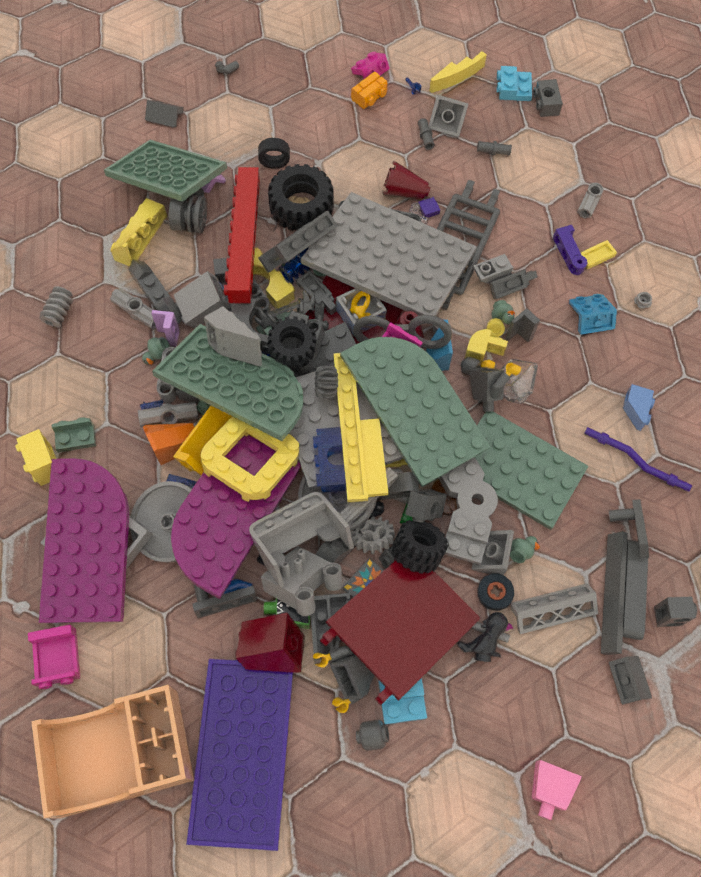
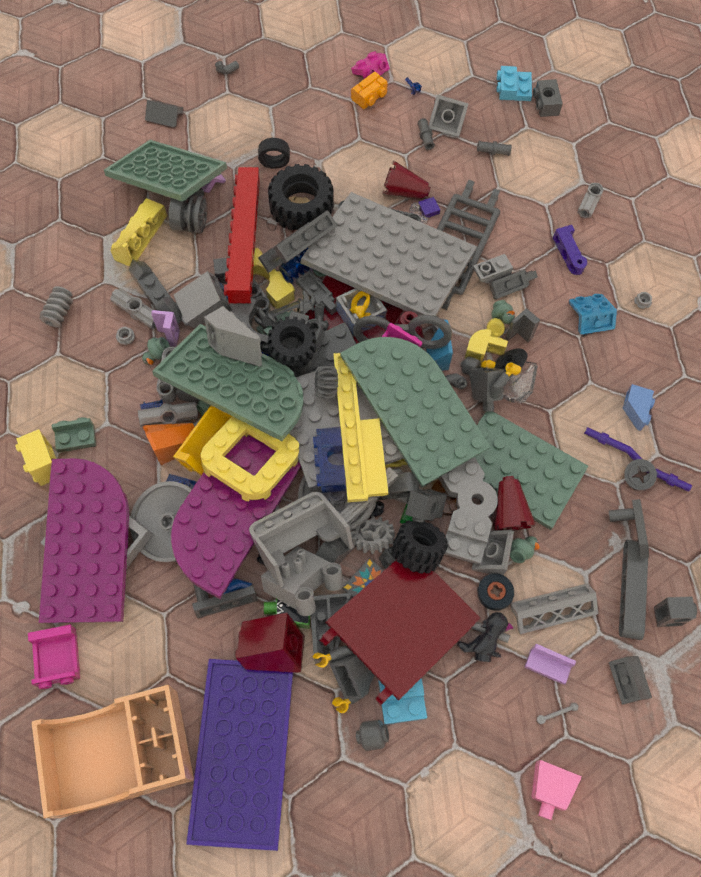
light yellow slope [429,52,487,93] -> none
light yellow tile [581,240,617,270] -> none
dark grey tile [601,531,628,655] -> none
none -> light grey plate [116,327,135,345]
none -> dark grey arm [445,373,468,389]
none -> black wheel [494,348,528,376]
none -> dark red cone [495,476,536,531]
none -> lavender panel [524,644,576,685]
none -> light grey hinge [536,702,579,724]
none -> dark grey gear [624,459,657,490]

